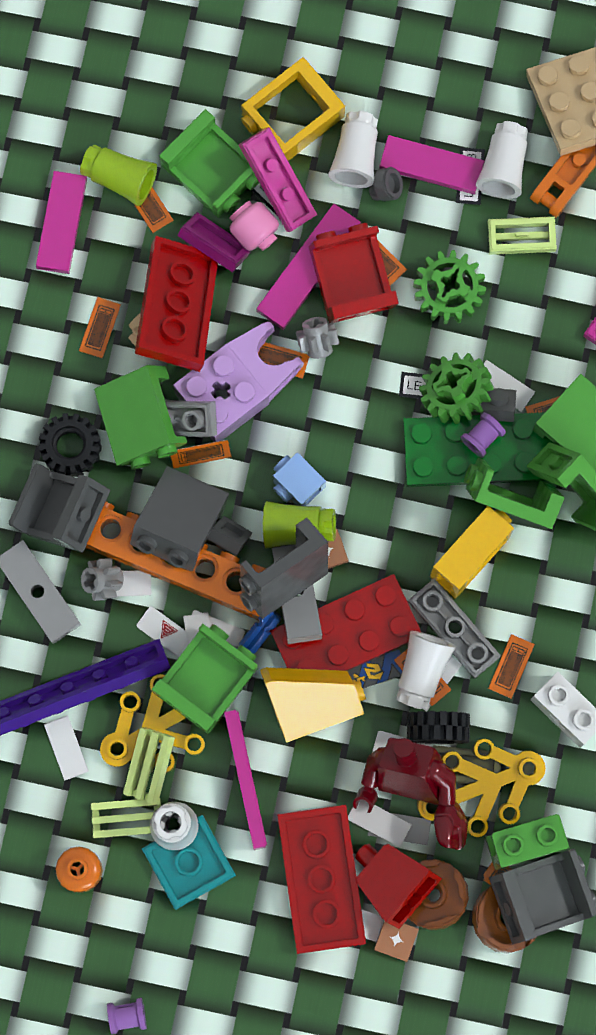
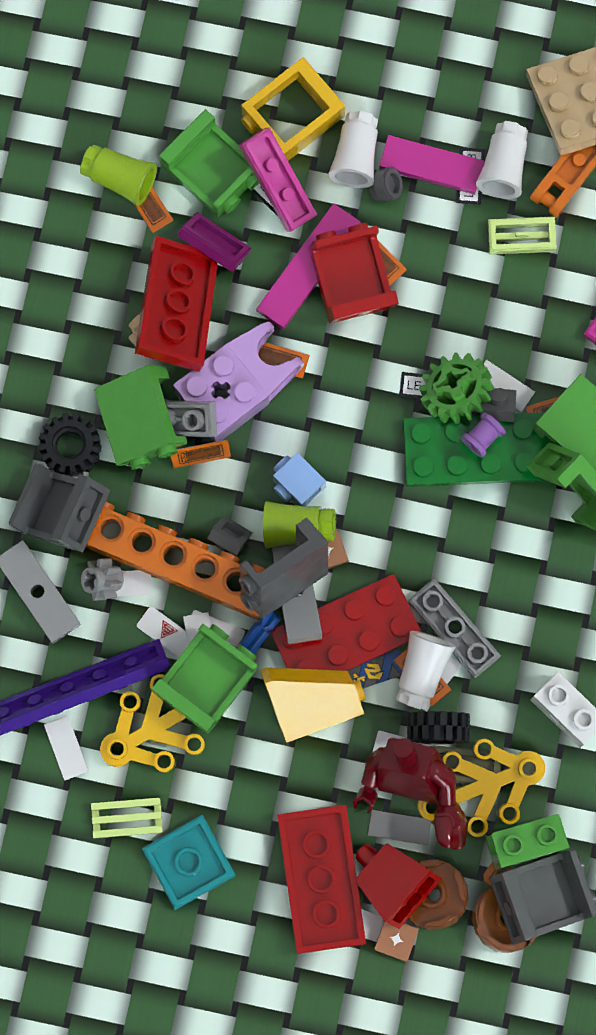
dark pink tile [36,171,87,274] -> none
orange head [56,847,103,893] -> none
sticker [79,297,121,359] -> none
medium lavender bush [107,998,147,1035] -> none
yellowish green tile [123,727,175,804] -> none
dark grey panel [130,466,229,571] -> none
white plant [150,802,199,850] -> none
dark pink tile [224,710,267,850] -> none
bright pink head [229,200,279,251] -> none
light grey gear [296,317,339,359] -> none
white sticker [348,800,412,847] -> none
bright green gear [413,250,486,324] -> none
yellow window [430,506,514,599] -> none
bright green panel [464,457,565,529] -> none
sticker [488,634,535,699] -> none

